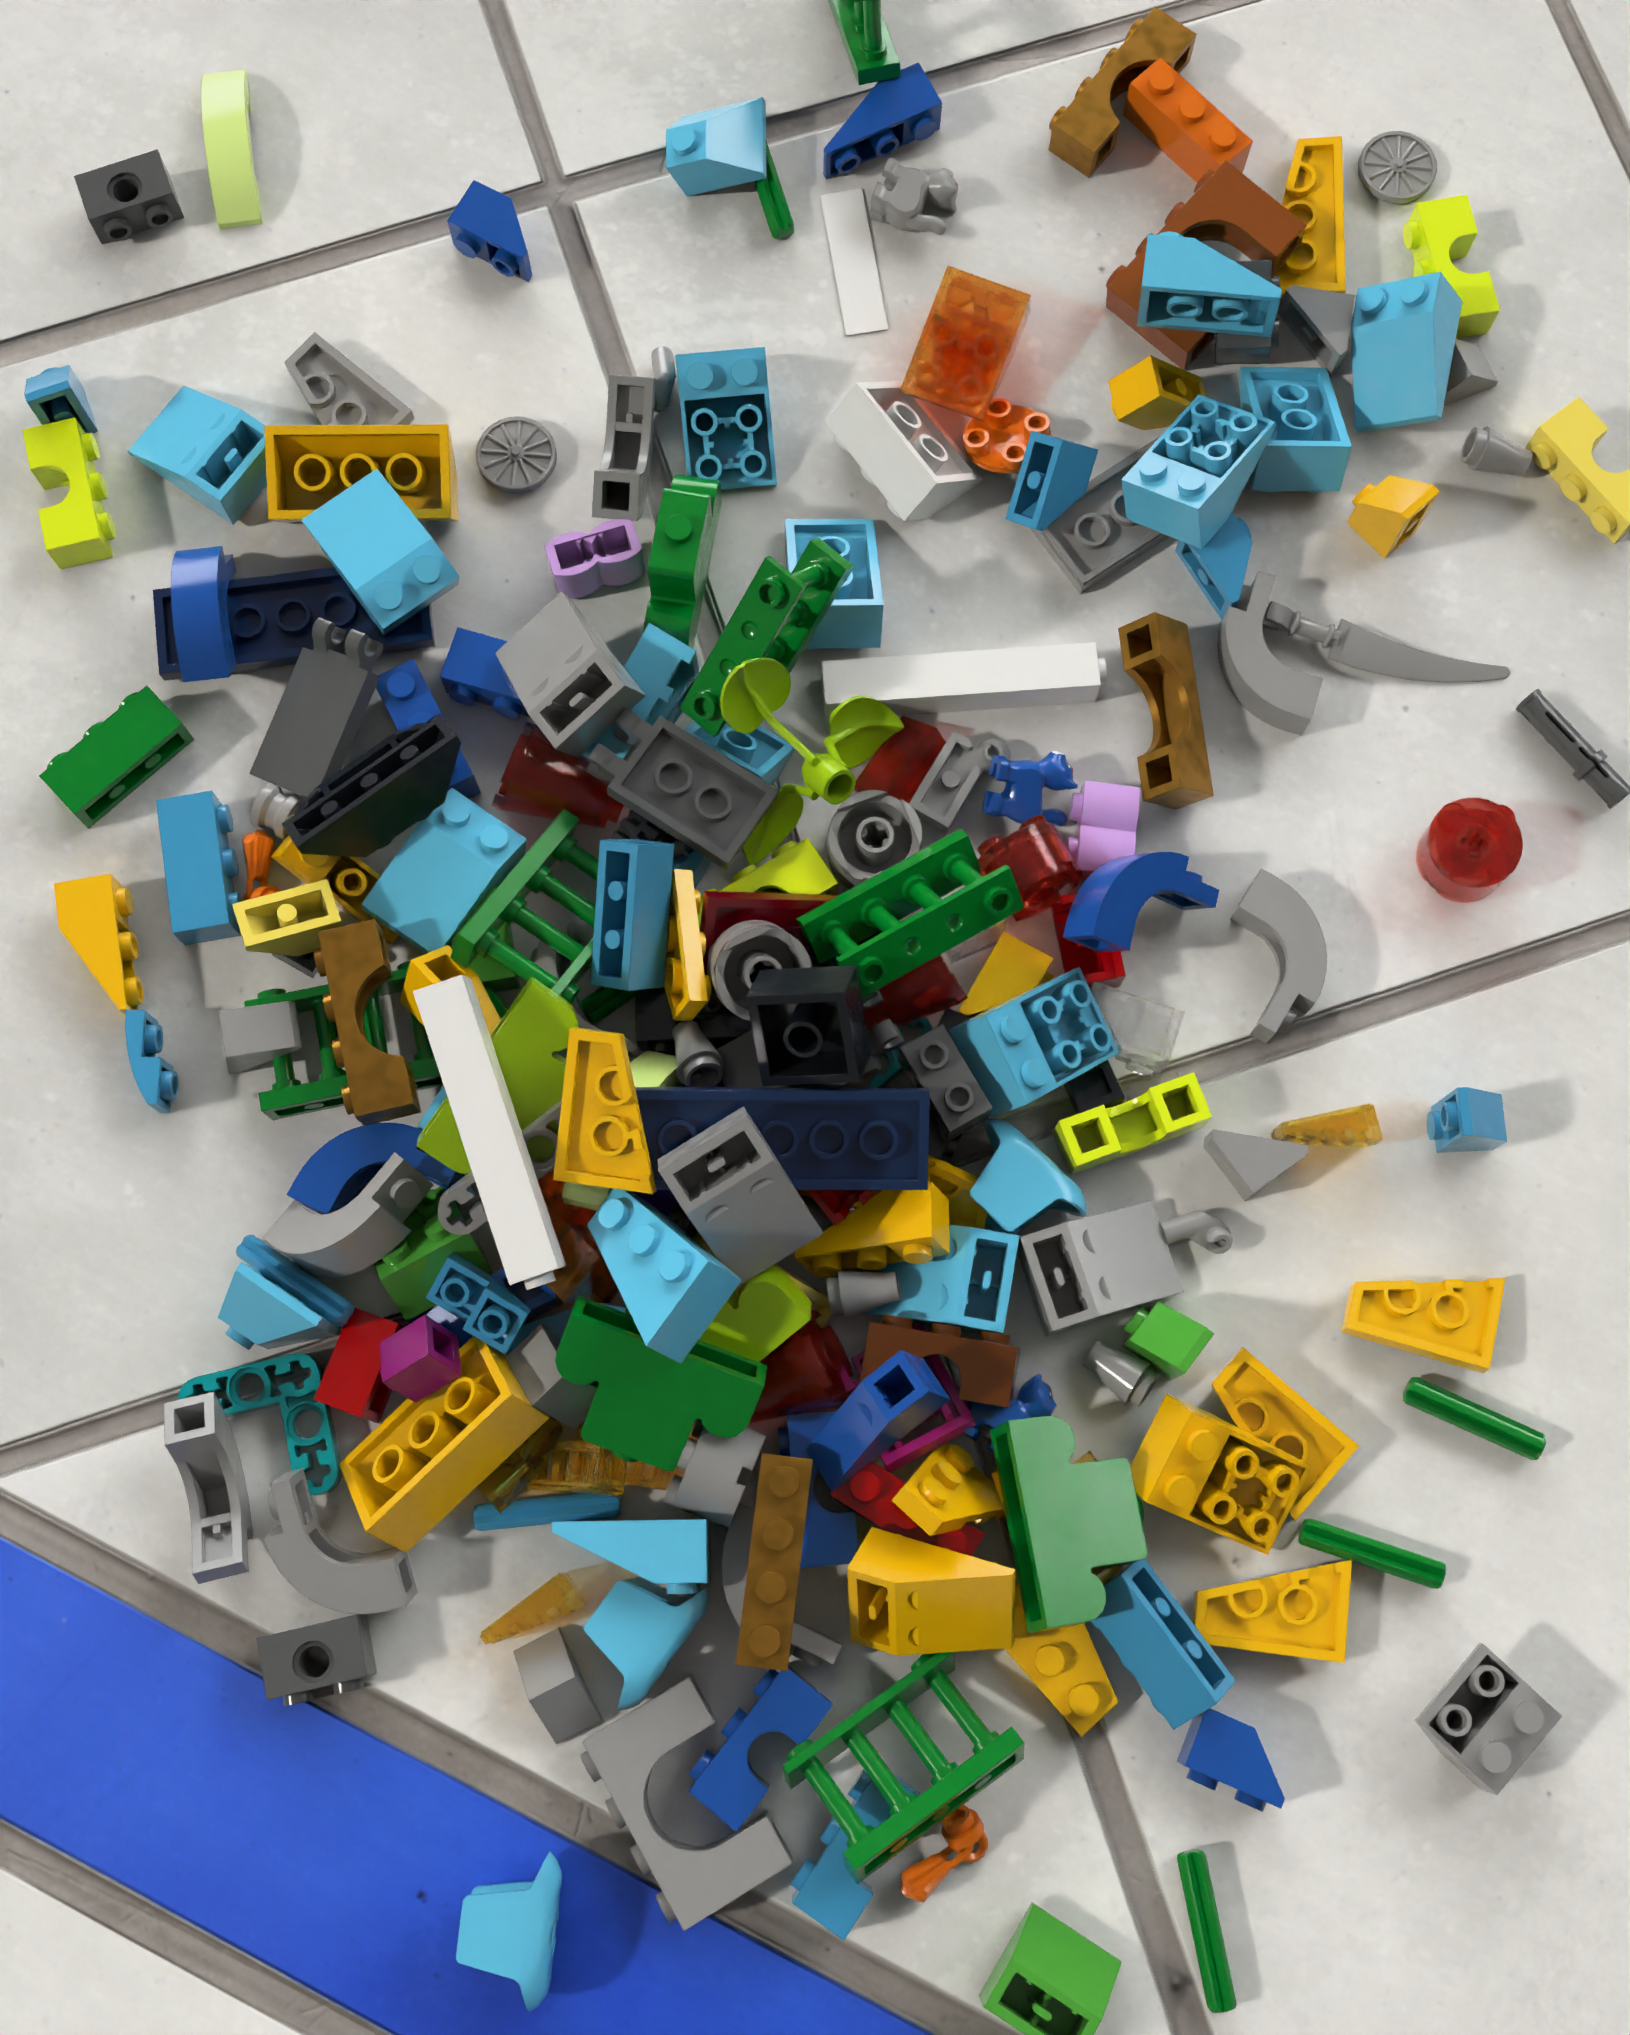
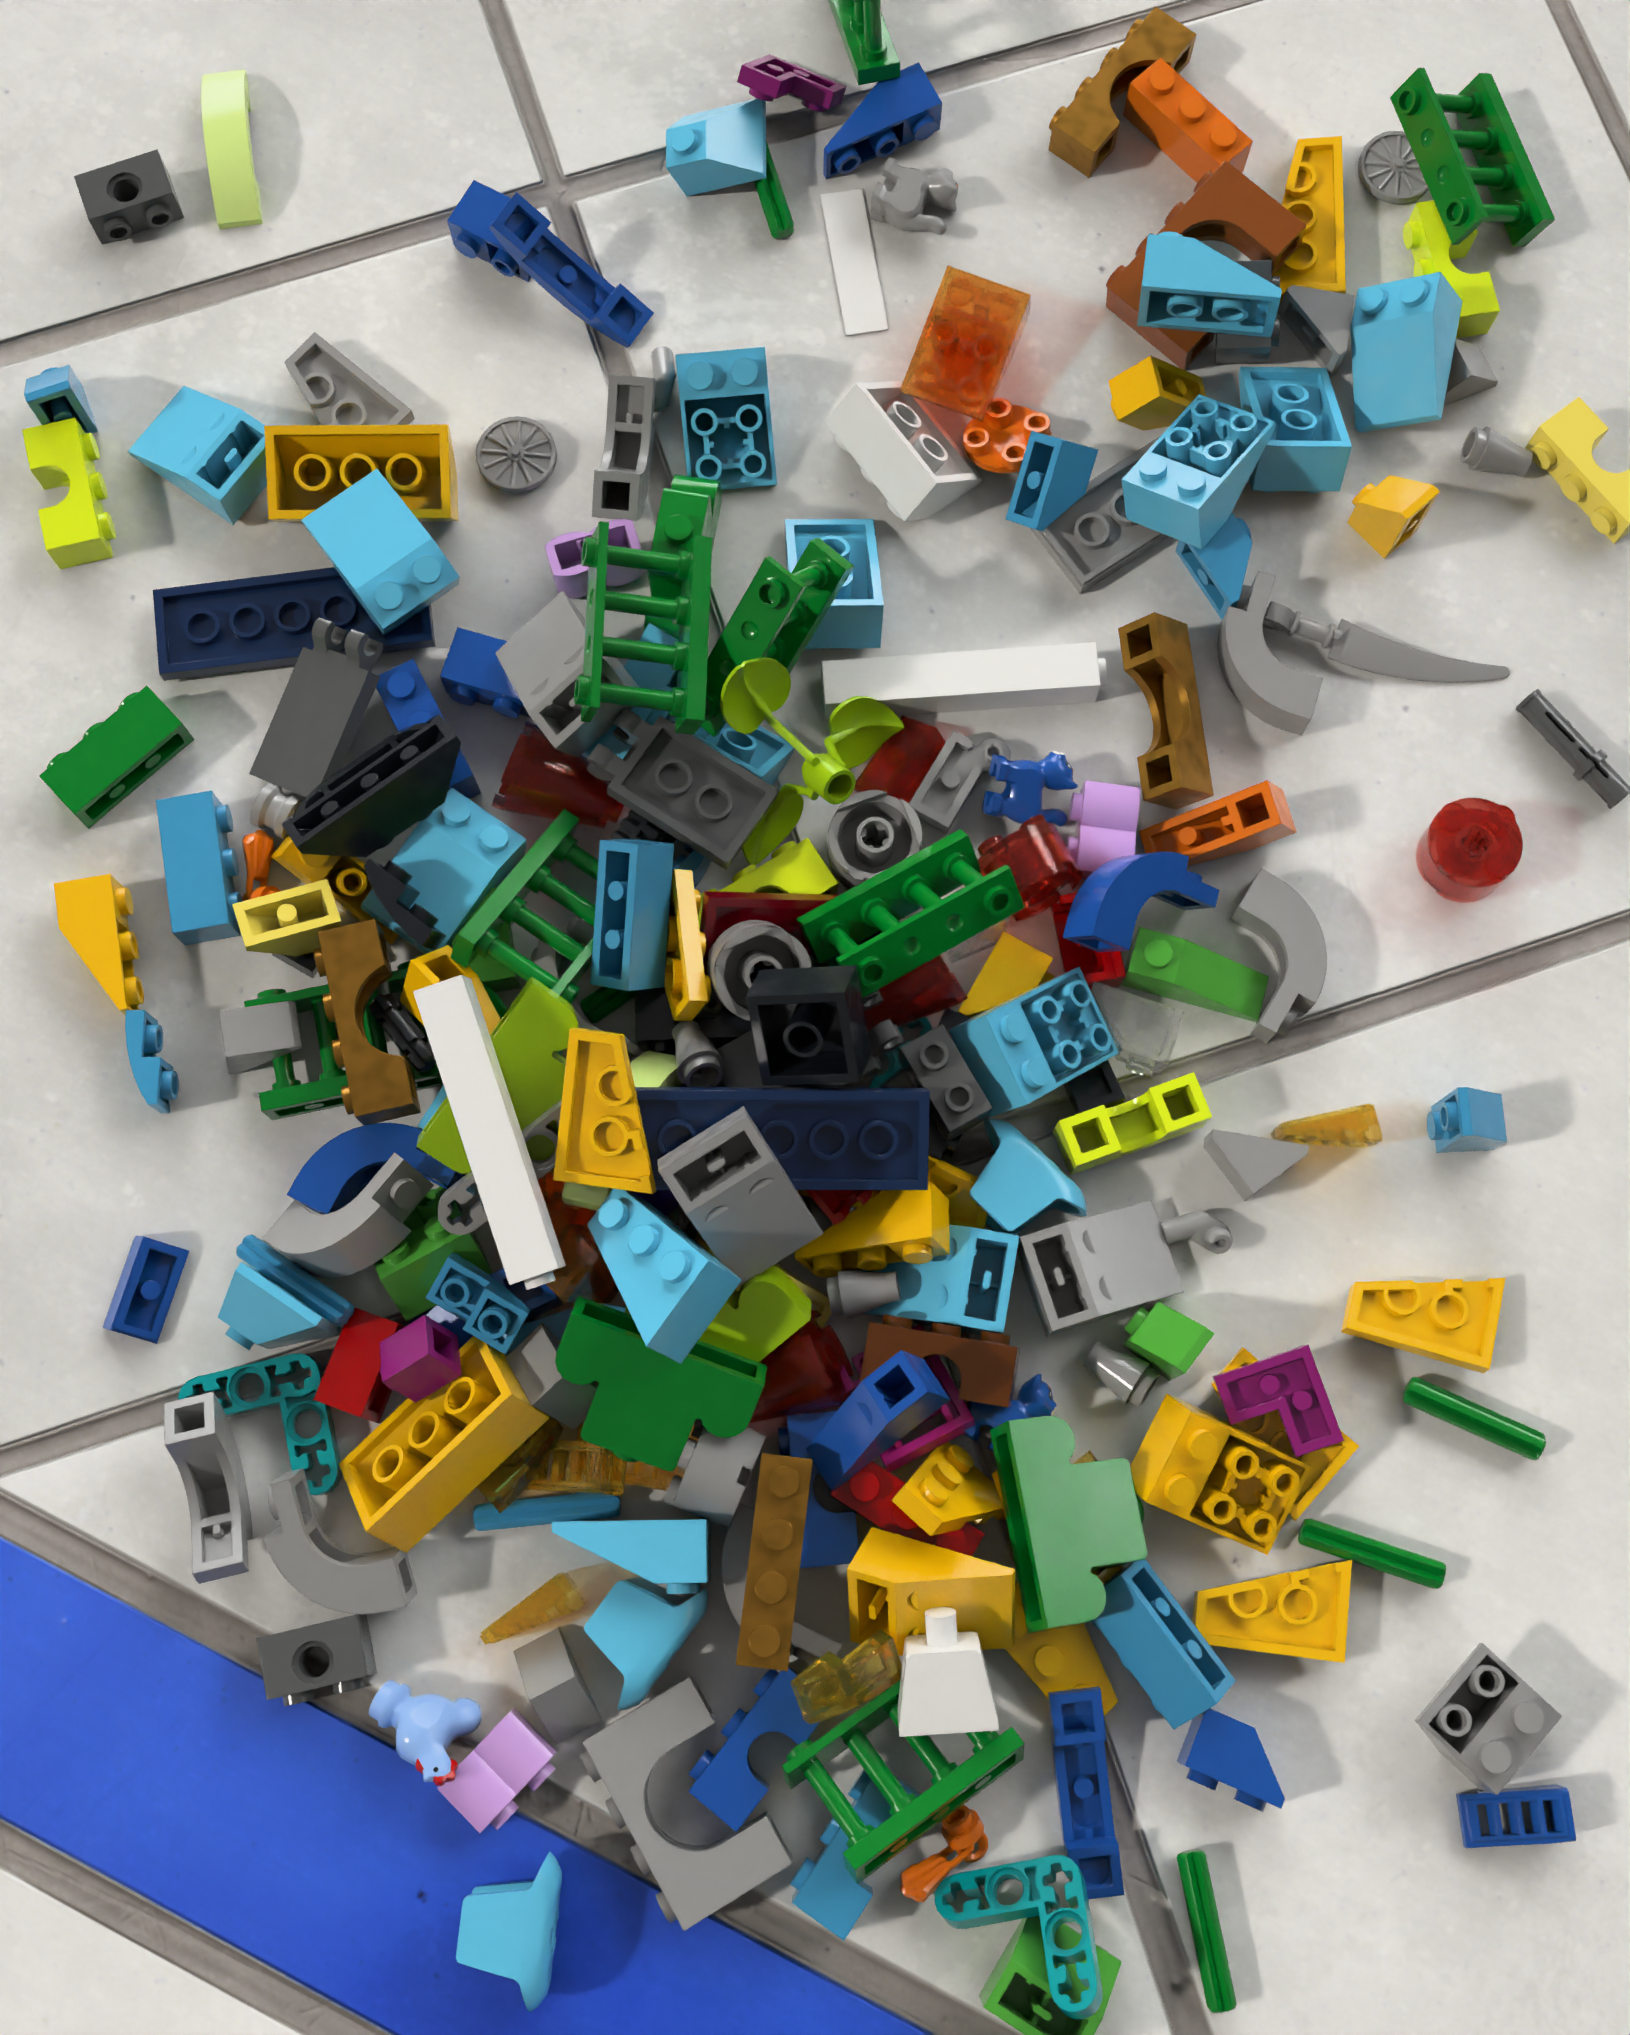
blue arch [171,546,237,682] -> none
none -> blue slope [103,1236,189,1344]
none -> black slope [364,859,446,950]
none -> black axle [369,993,437,1073]
none -> light blue animal [369,1680,482,1786]
none -> lavender brick [437,1708,557,1833]
none -> blue slope [489,192,654,348]
none -> green fence [574,521,713,735]
none -> magenta plate [737,54,847,112]
none -> clear yellow slope [790,1629,902,1724]
none -> white torso [897,1607,999,1737]
none -> teal beam [934,1855,1102,2019]
none -> blue slope [1048,1686,1124,1900]
none -> bright green slope [1121,927,1269,1022]
none -> orange slope [1139,780,1297,867]
none -> magenta plate [1212,1344,1344,1457]
none -> green fence [1390,68,1555,247]
none -> blue slope [1456,1784,1576,1848]

